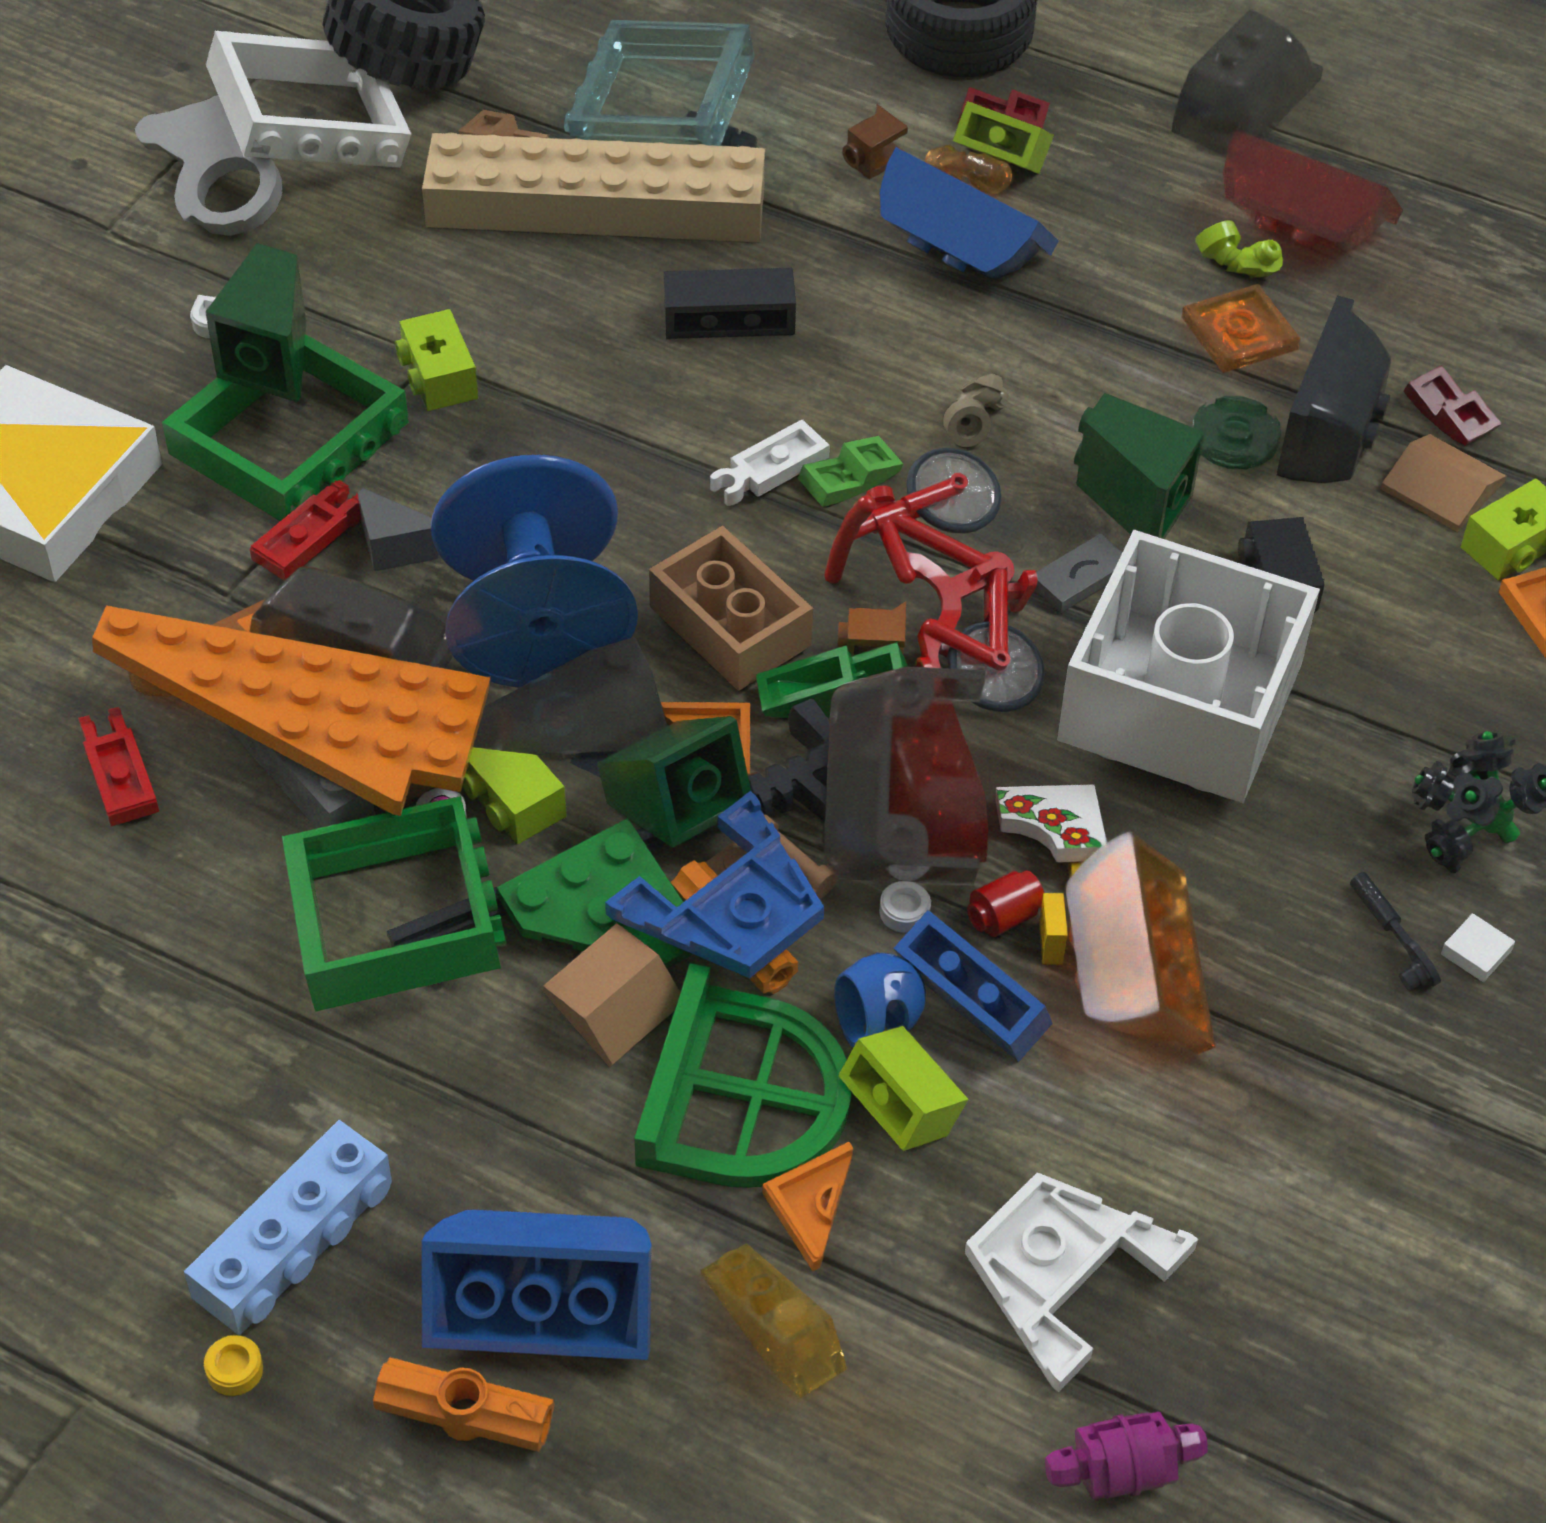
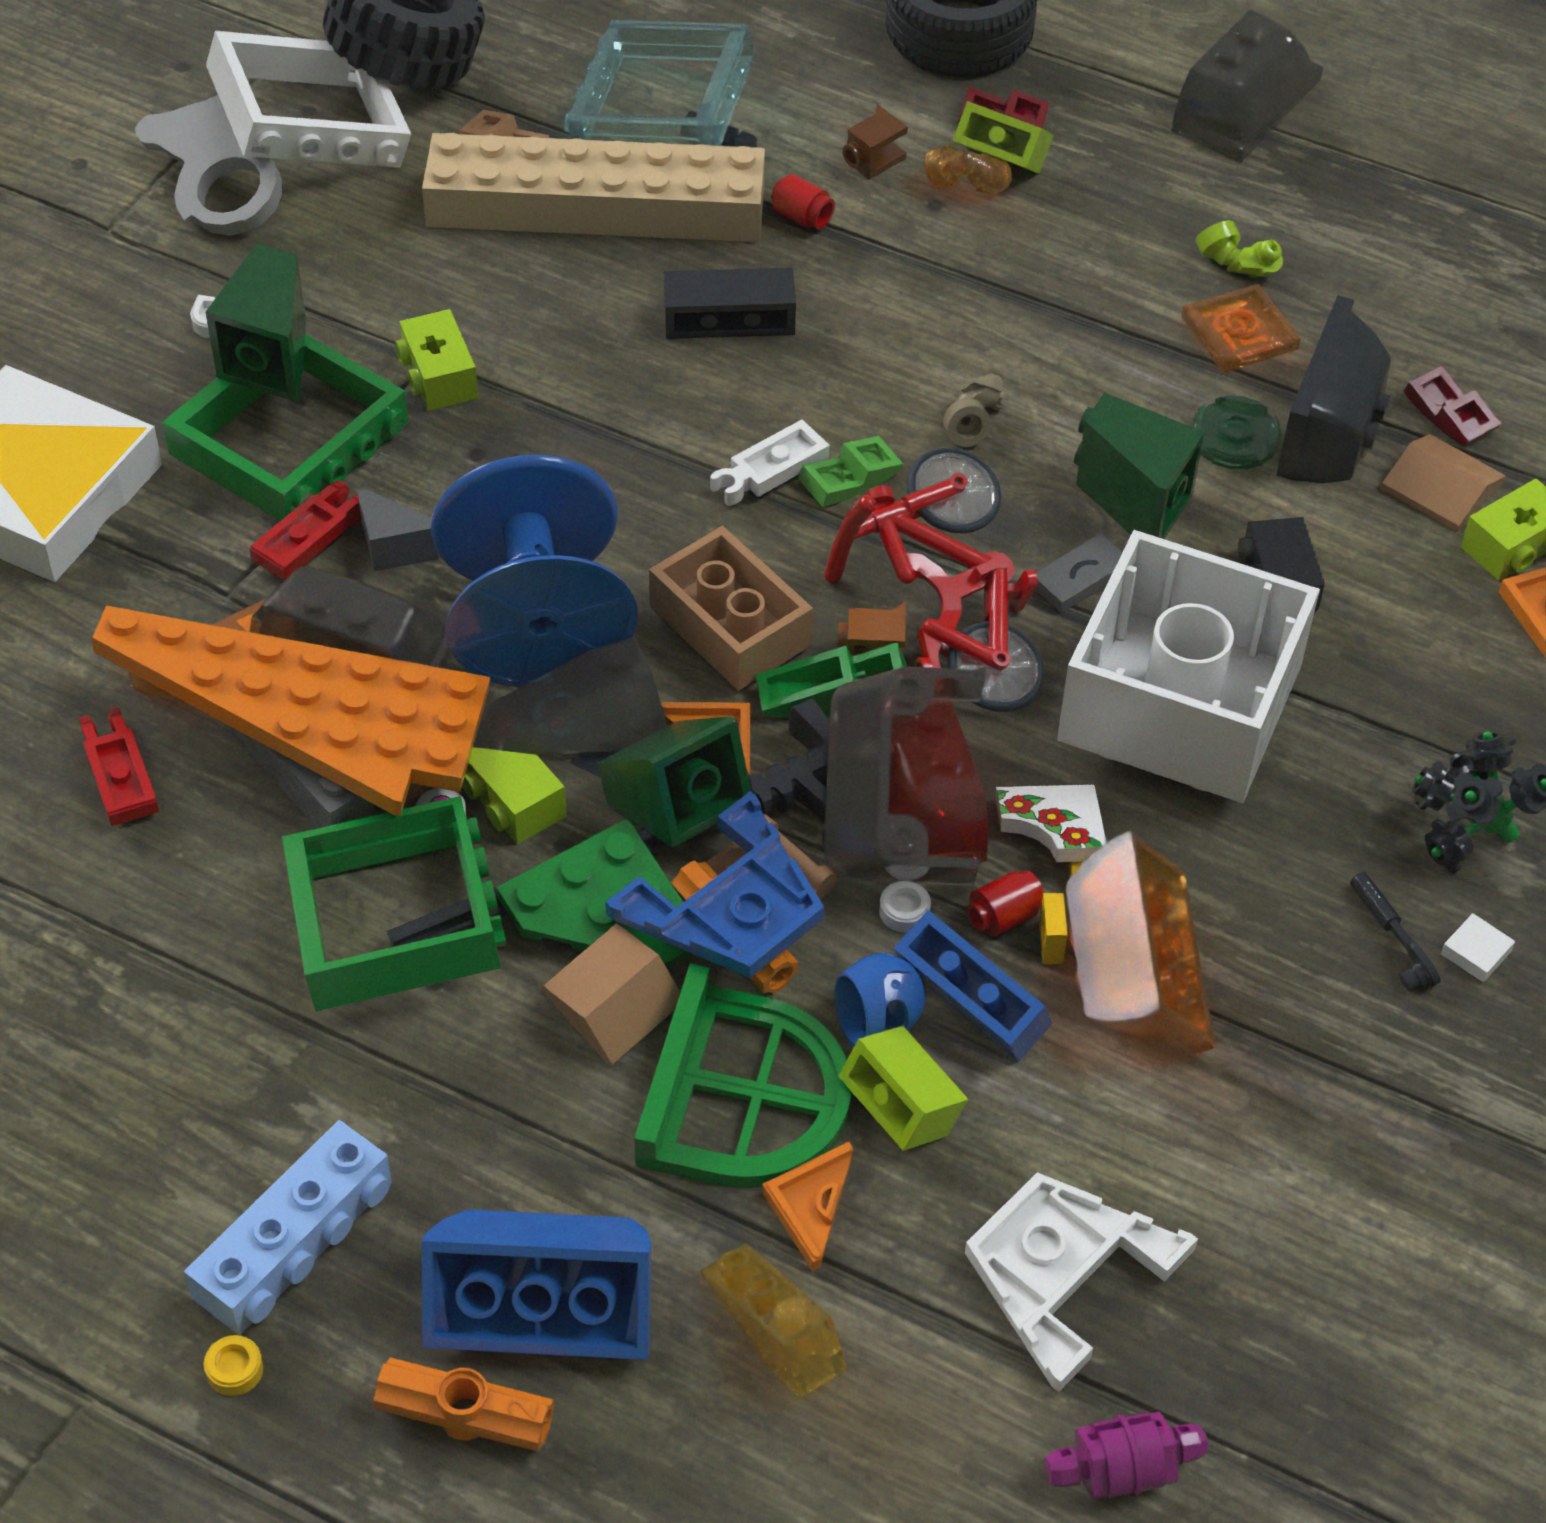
blue windscreen [880,147,1059,280] -> none
clear red windscreen [1223,130,1403,252] -> none
none -> red brick [771,174,835,230]

